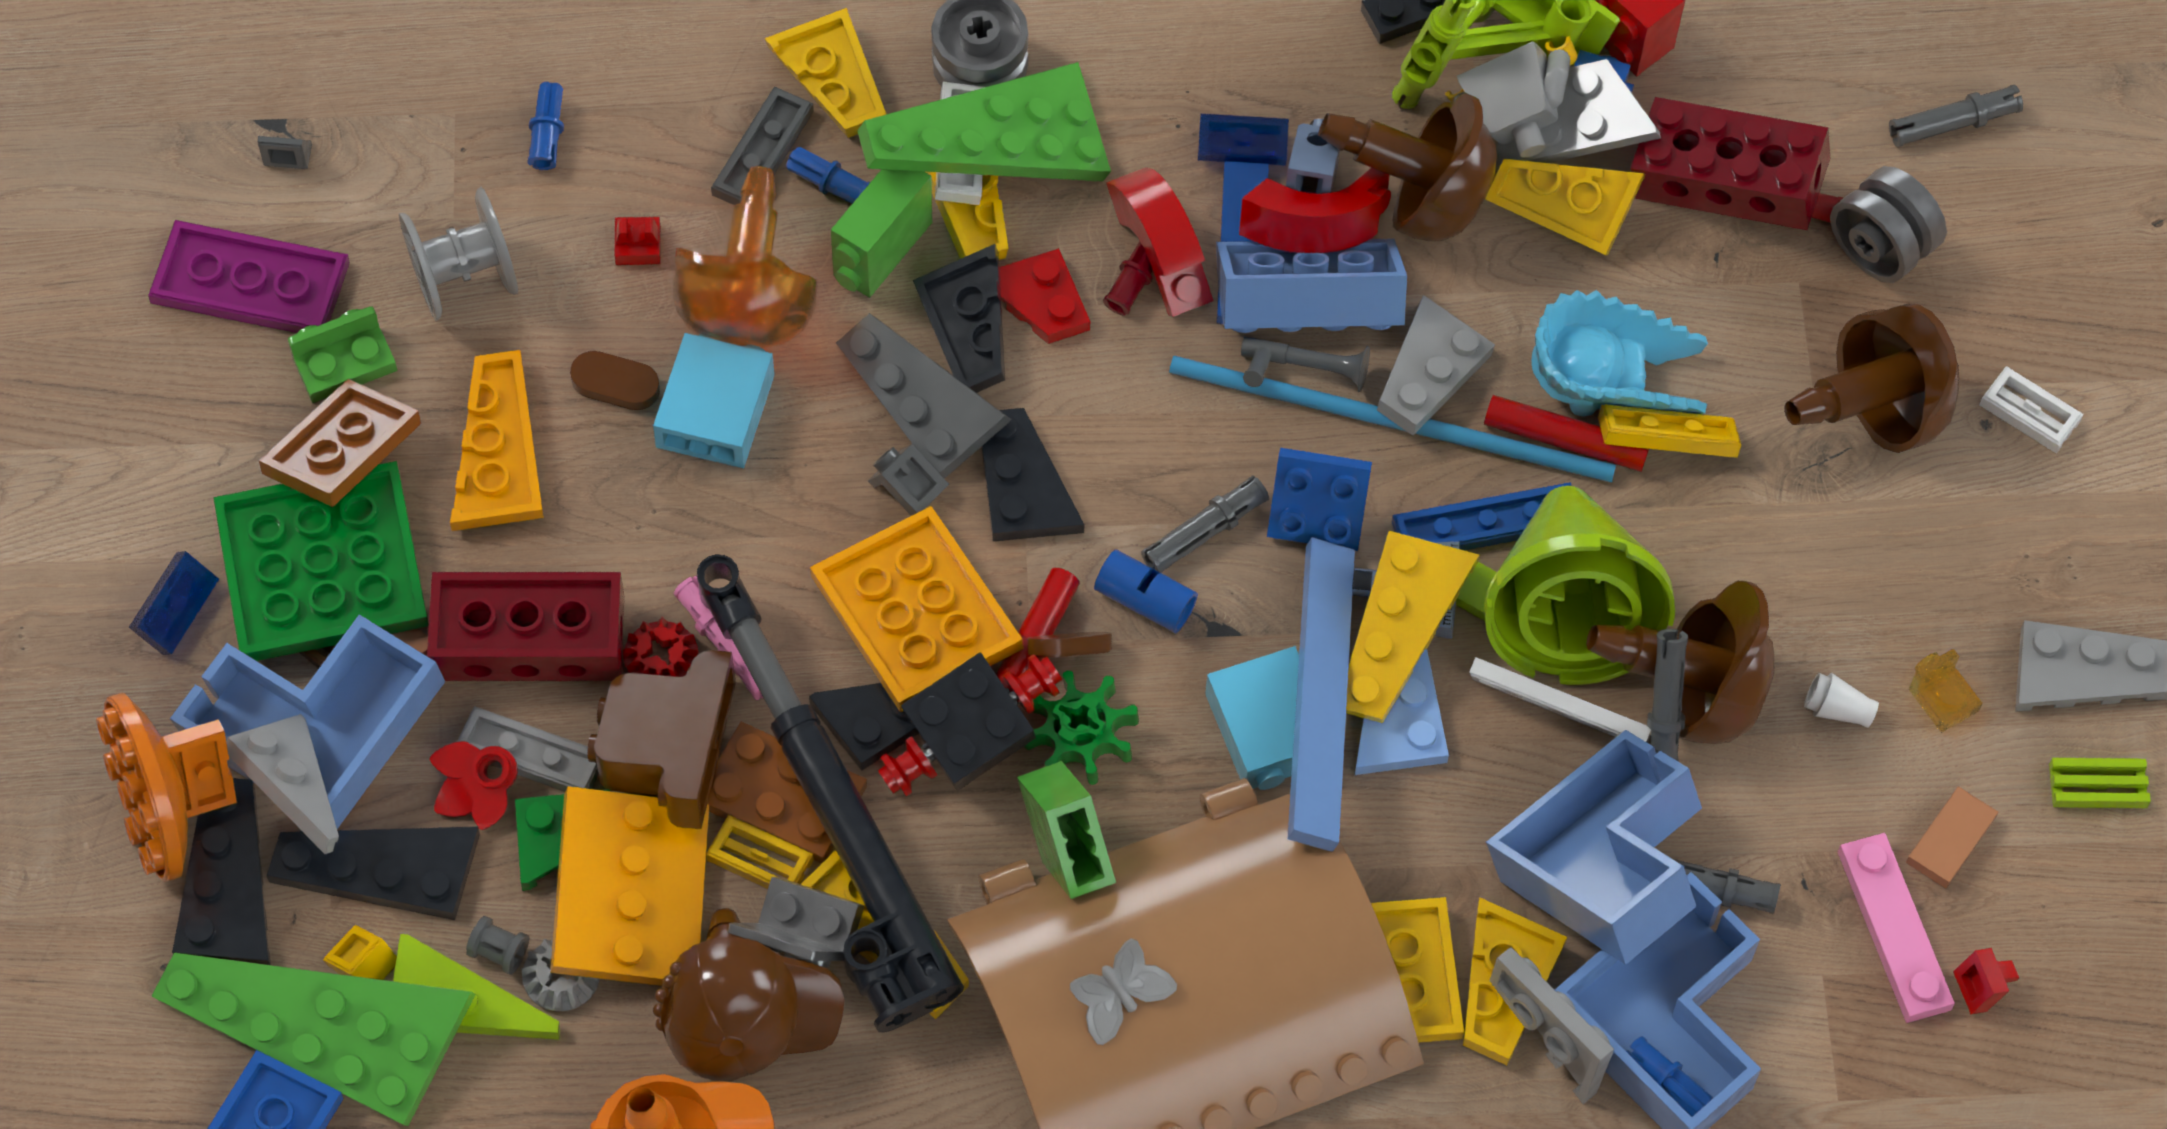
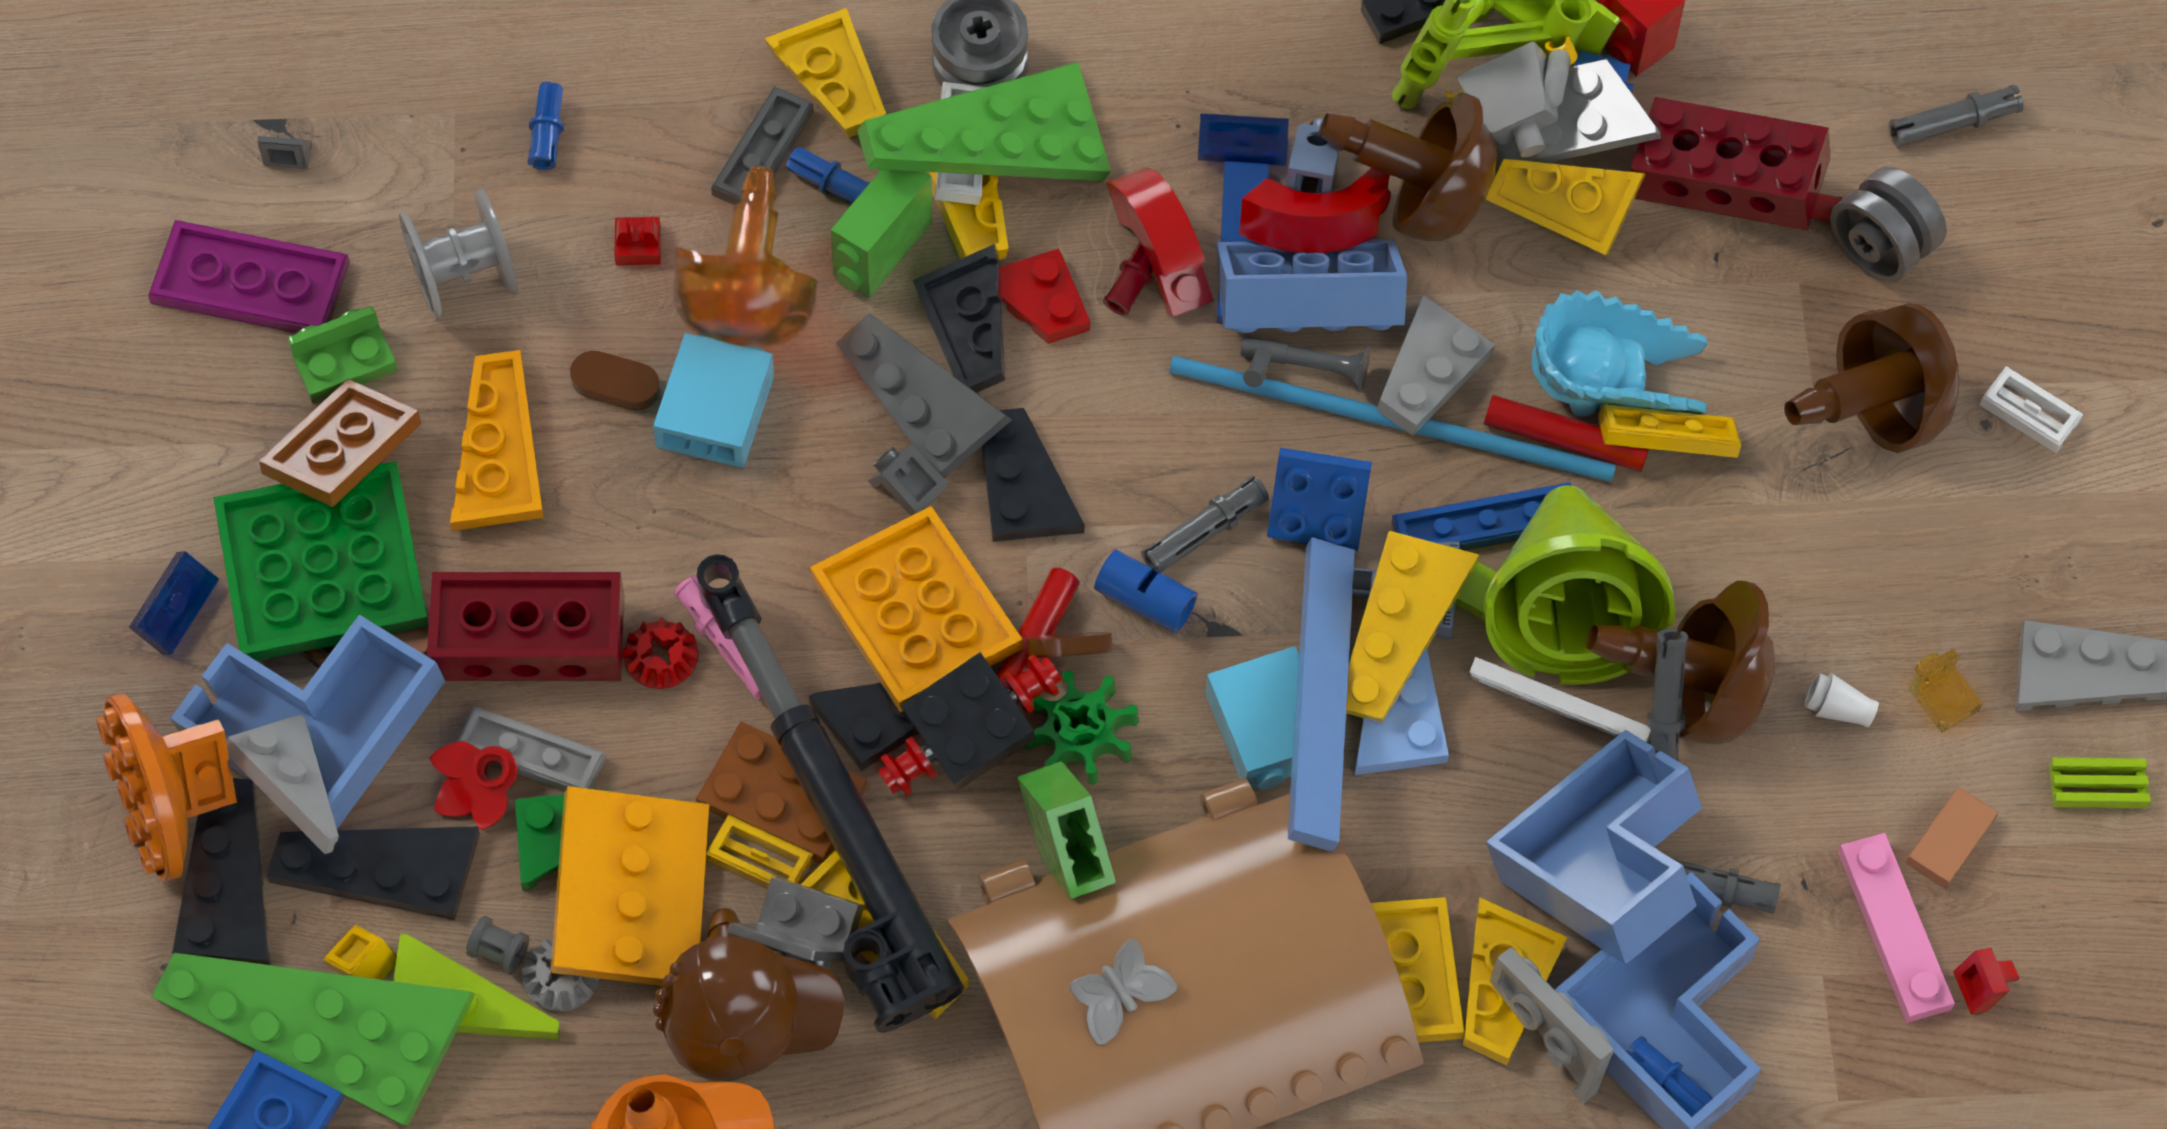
reddish brown brick [587,650,736,829] -> none

